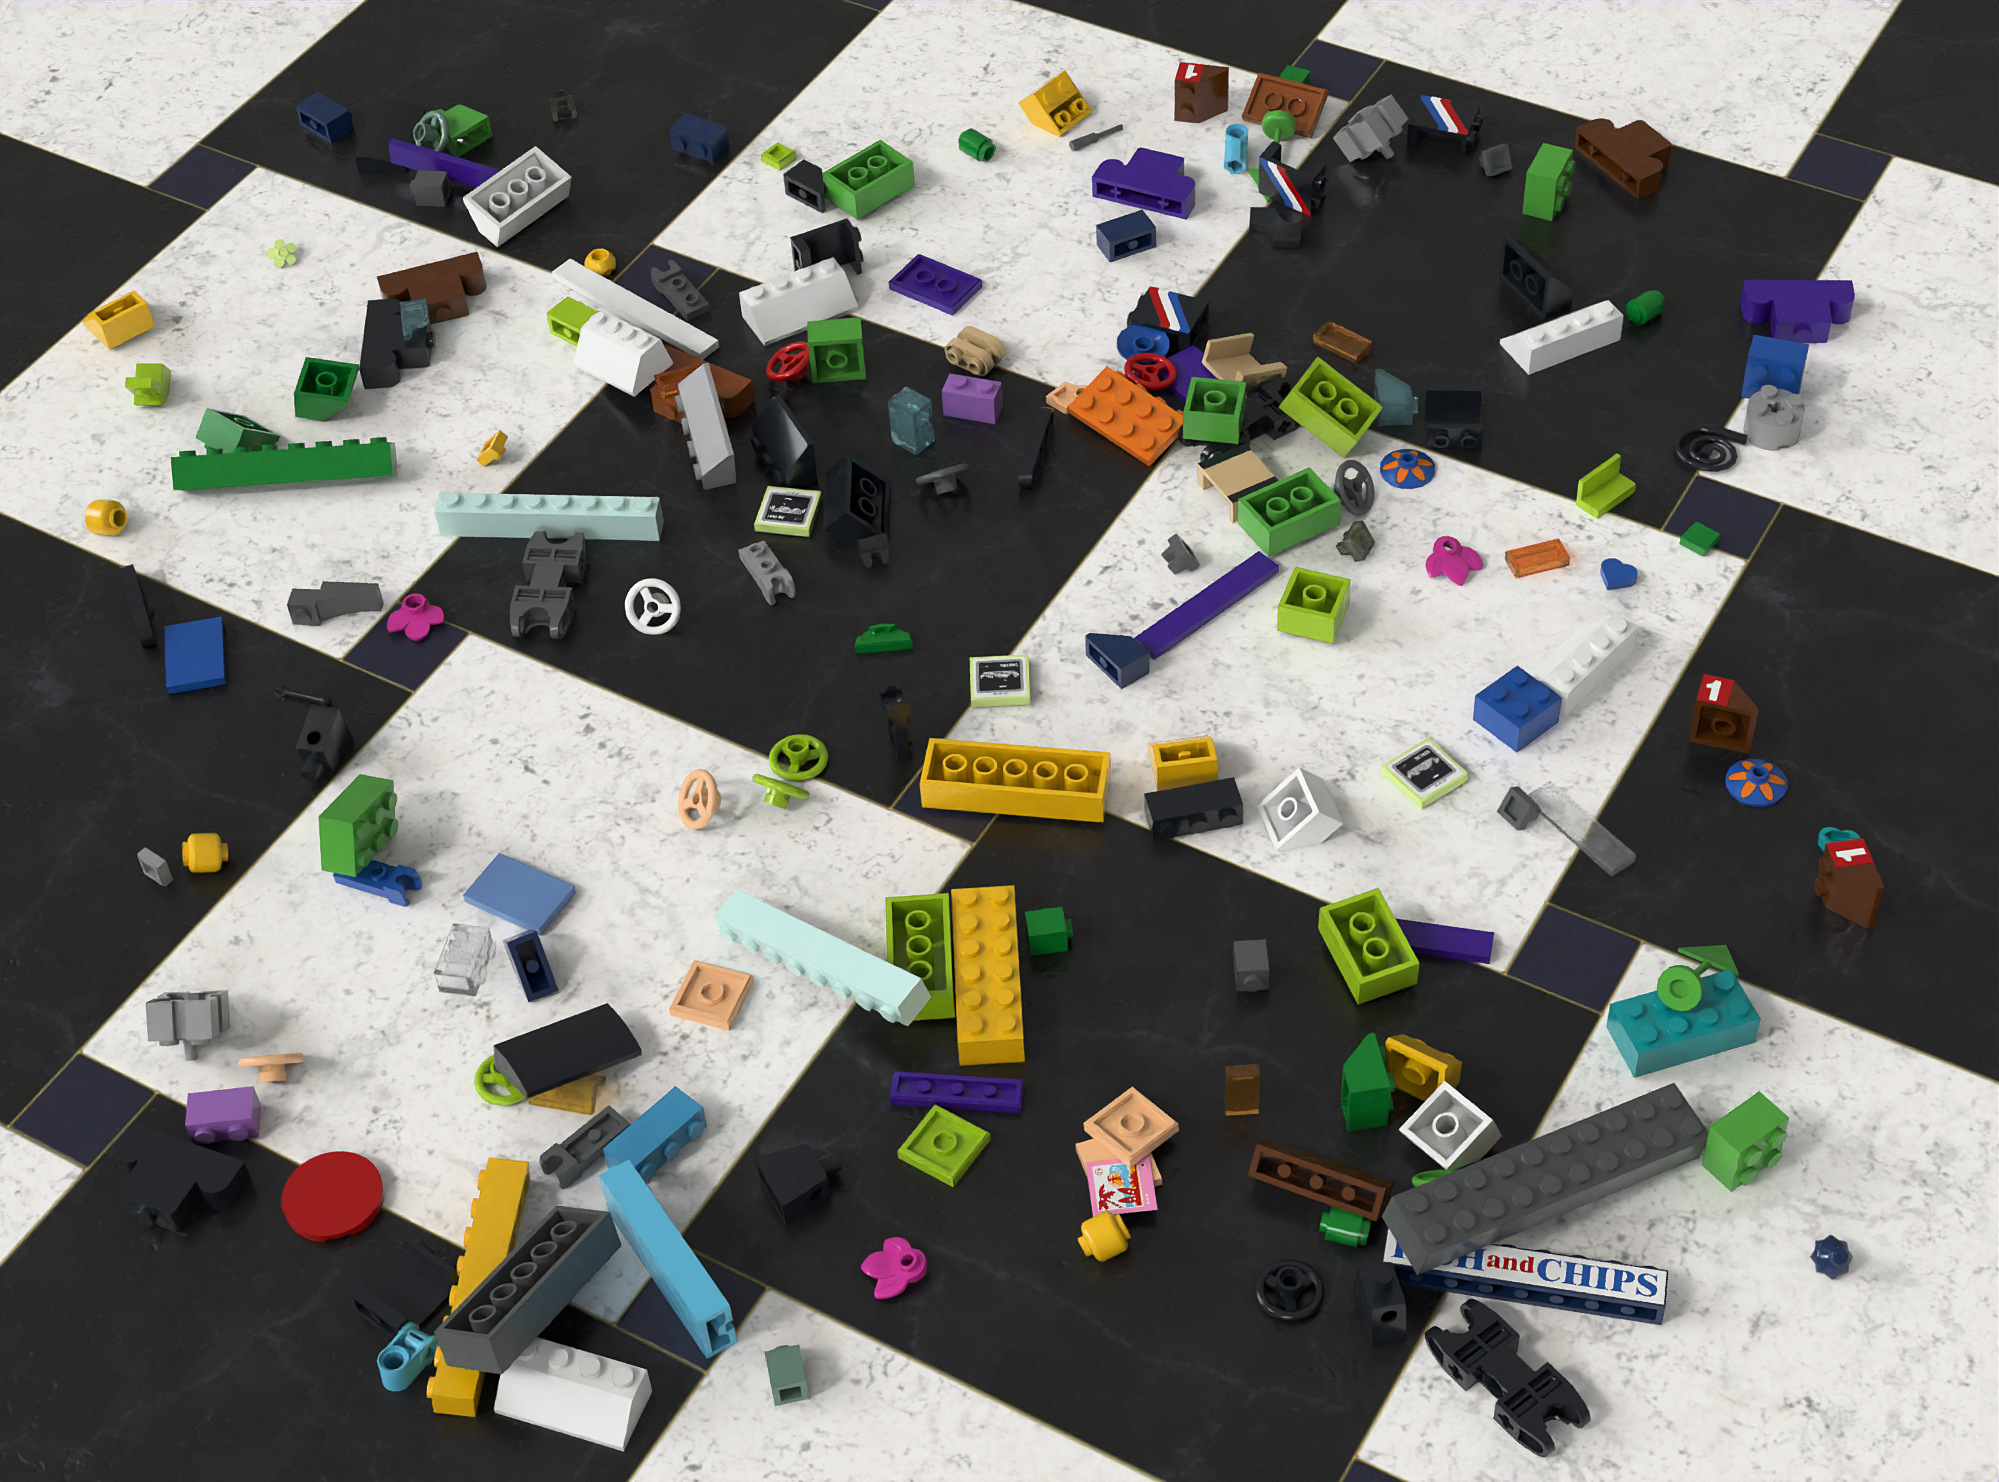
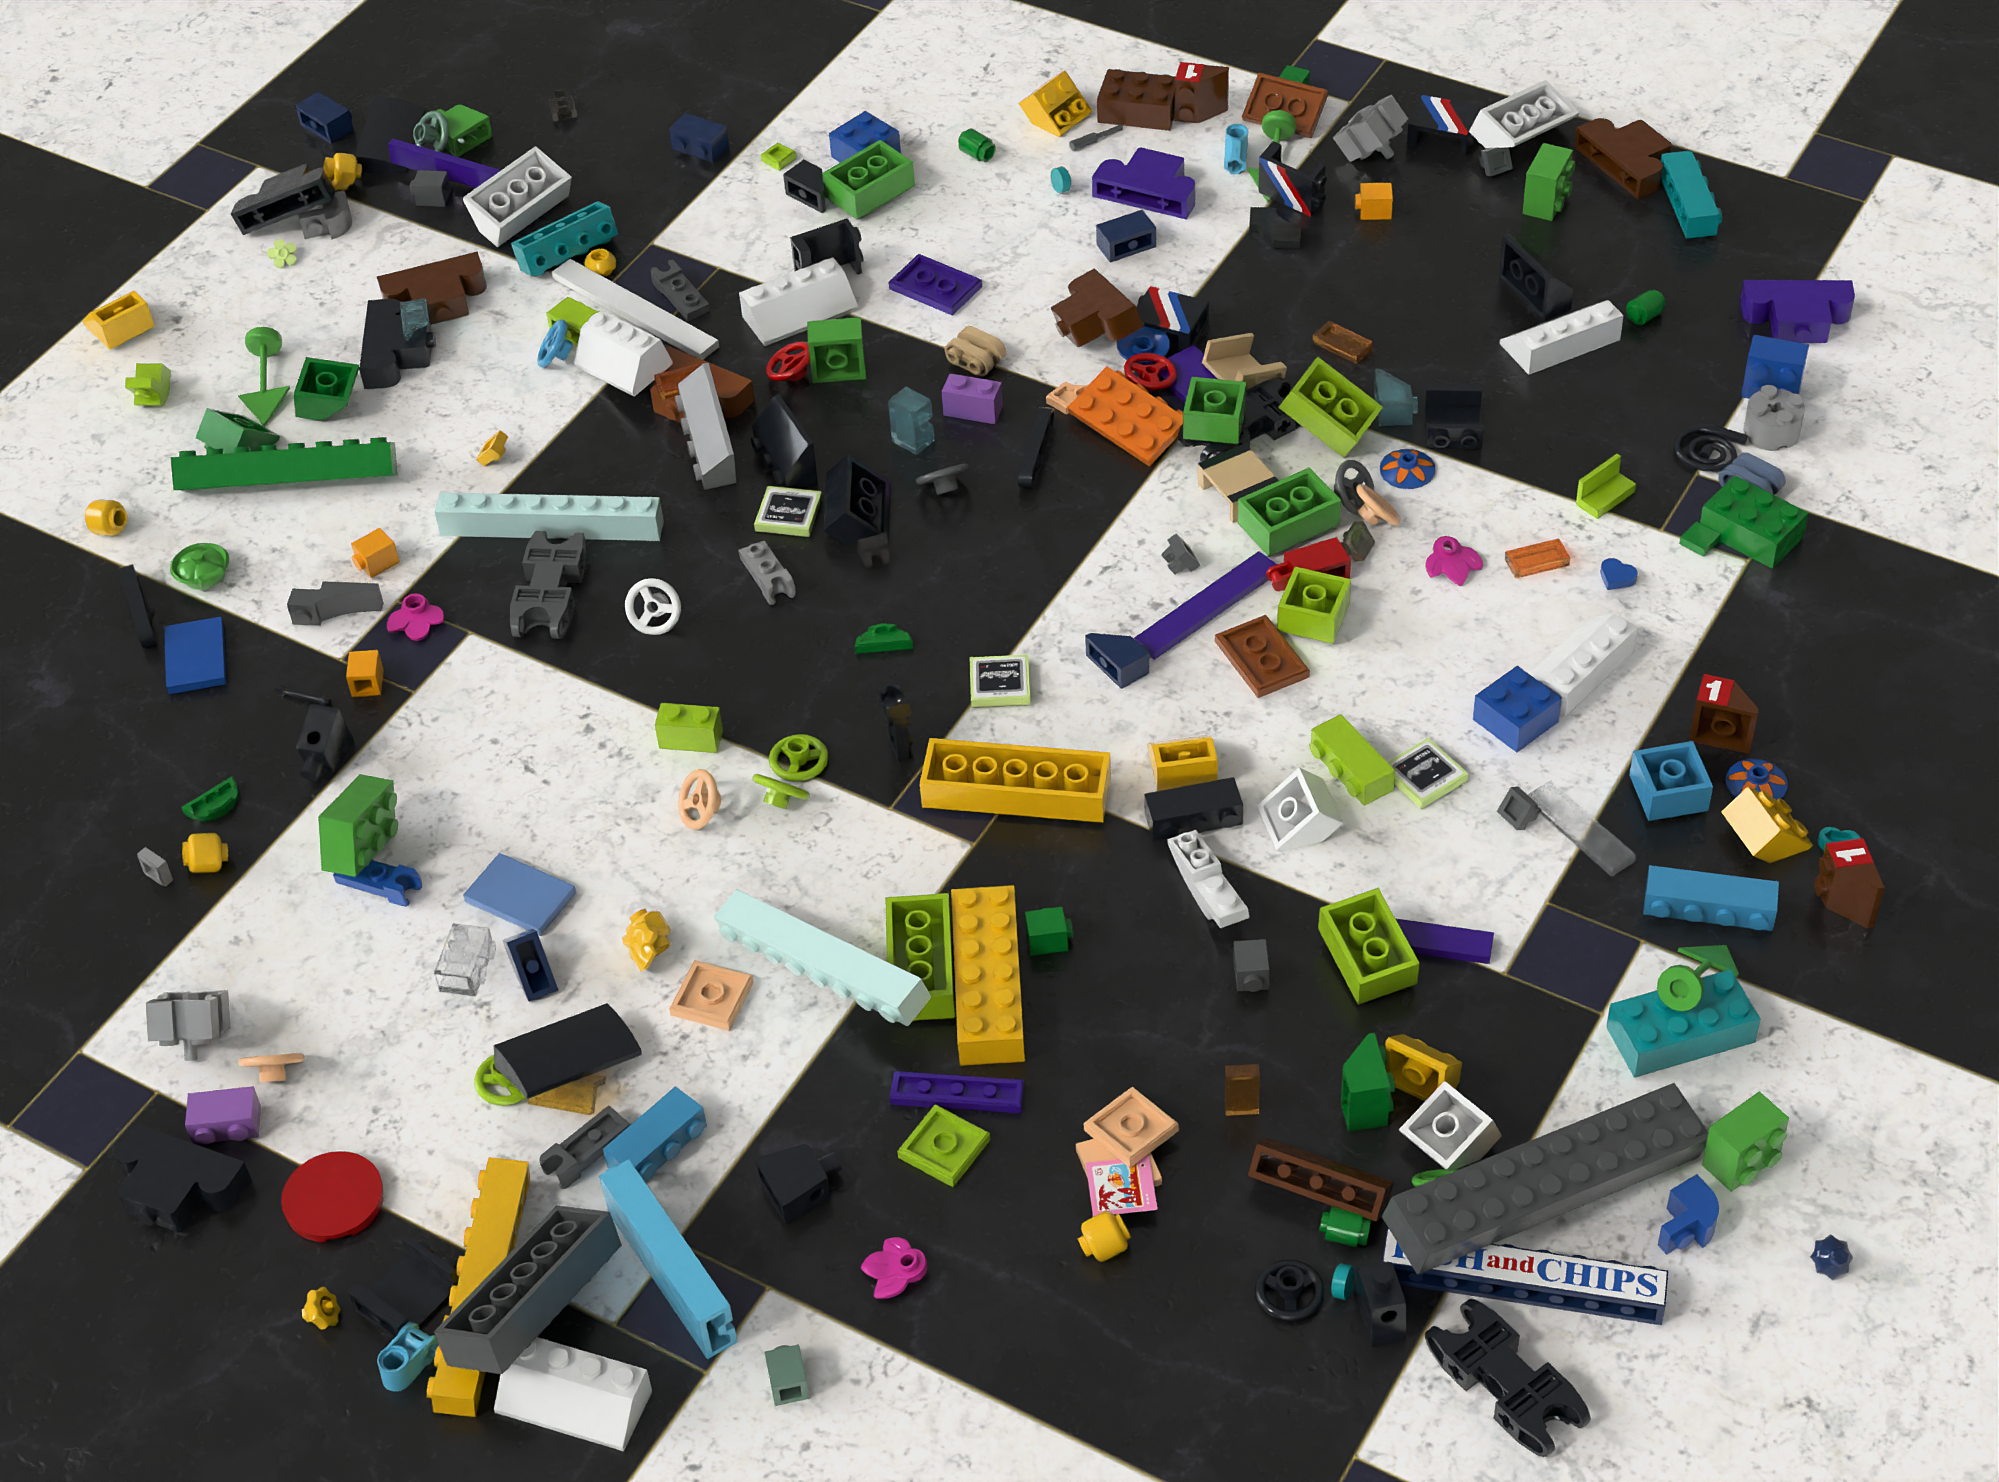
none -> bright green piece [170,543,229,591]
none -> green tile [181,776,239,821]
none -> black brick [231,164,336,235]
none -> bright green piece [238,327,290,427]
none -> flat silver brick [298,190,352,240]
none -> yellow piece [302,1287,341,1329]
none -> yellow head [324,153,362,191]
none -> light orange brick [346,650,384,697]
none -> light orange brick [351,528,400,578]
none -> teal brick [511,201,618,277]
none -> dark azure piece [537,319,572,368]
none -> yellow head [622,909,671,971]
none -> lime brick [654,703,723,753]
none -> blue brick [829,111,901,162]
none -> teal tile [1050,166,1071,193]
none -> reddish brown brick [1051,268,1144,347]
none -> reddish brown brick [1097,69,1176,131]
none -> white slope [1167,830,1249,928]
none -> dark orange tile [1215,615,1310,698]
none -> red brick [1266,537,1351,592]
none -> lime brick [1309,714,1395,806]
none -> teal tile [1331,1263,1355,1300]
none -> light orange brick [1355,183,1393,220]
none -> light nougat piece [1356,484,1401,526]
none -> white slope [1469,80,1580,148]
none -> dark azure brick [1629,741,1713,821]
none -> dark azure brick [1643,865,1779,931]
none -> blue brick [1657,1174,1719,1255]
none -> teal brick [1661,150,1722,239]
none -> green brick [1700,475,1809,569]
none -> sand blue brick [1718,453,1786,495]
none -> yellow slope [1721,787,1813,863]

